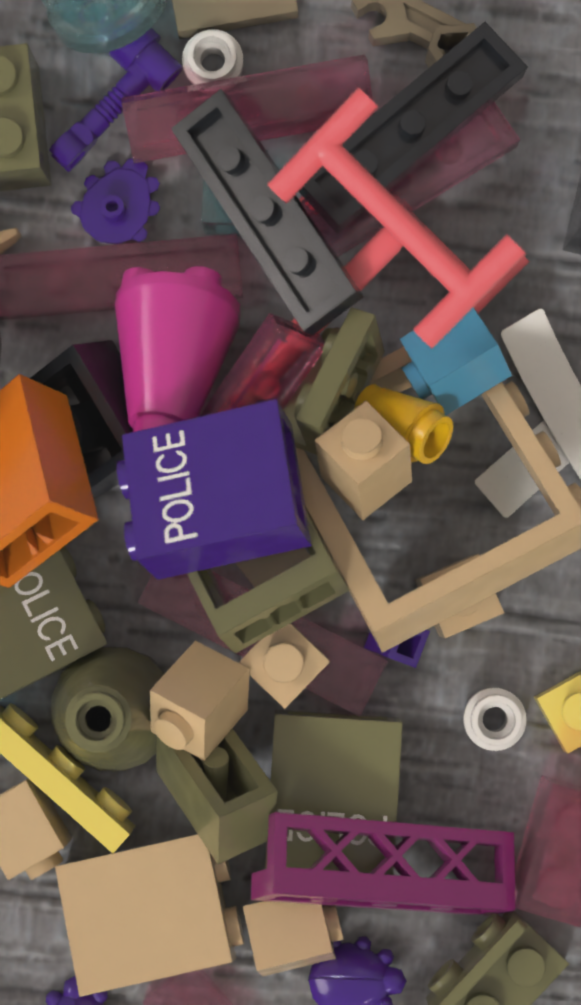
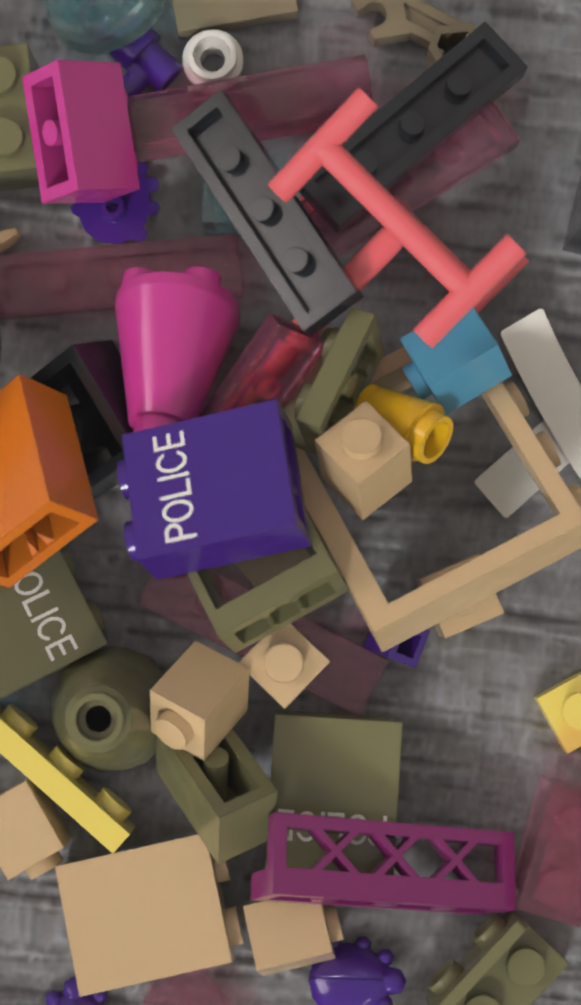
white plate [463,688,526,751] -> none
none -> dark pink brick [22,60,140,204]

